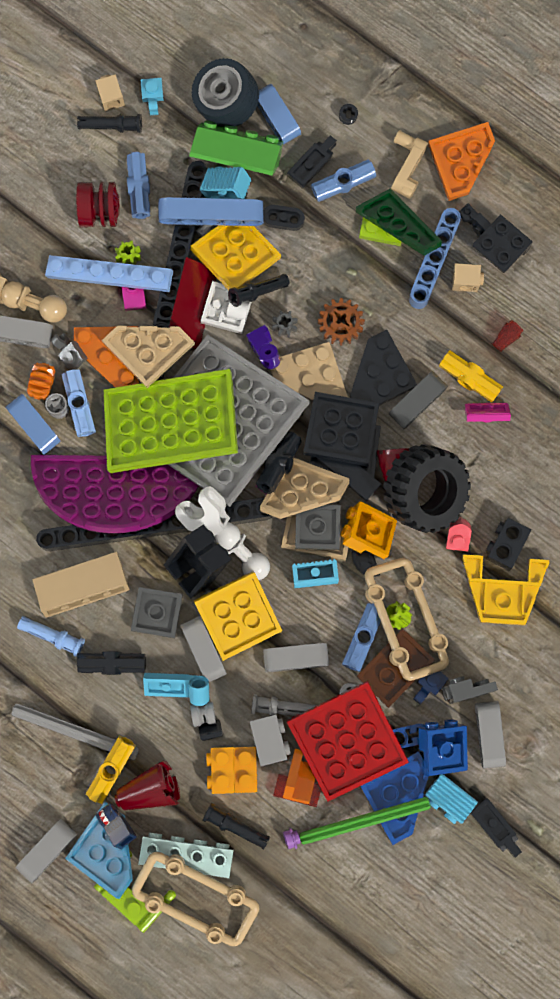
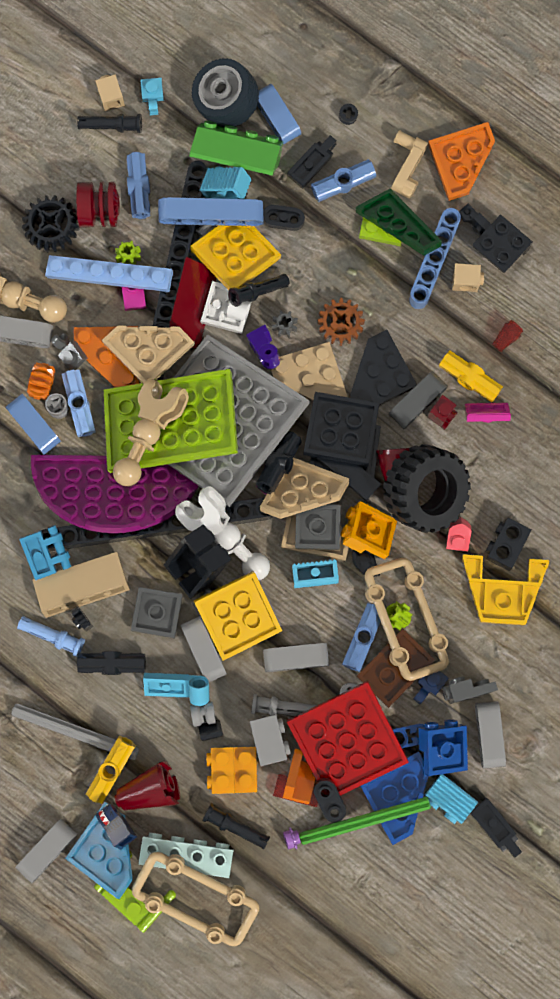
none -> dark azure plate [19,525,71,580]
none -> black gear [22,195,80,253]
none -> black plate [71,607,94,632]
none -> tan piece [113,379,189,486]
none -> black plate [314,778,346,823]
none -> dark red brick [427,395,458,430]

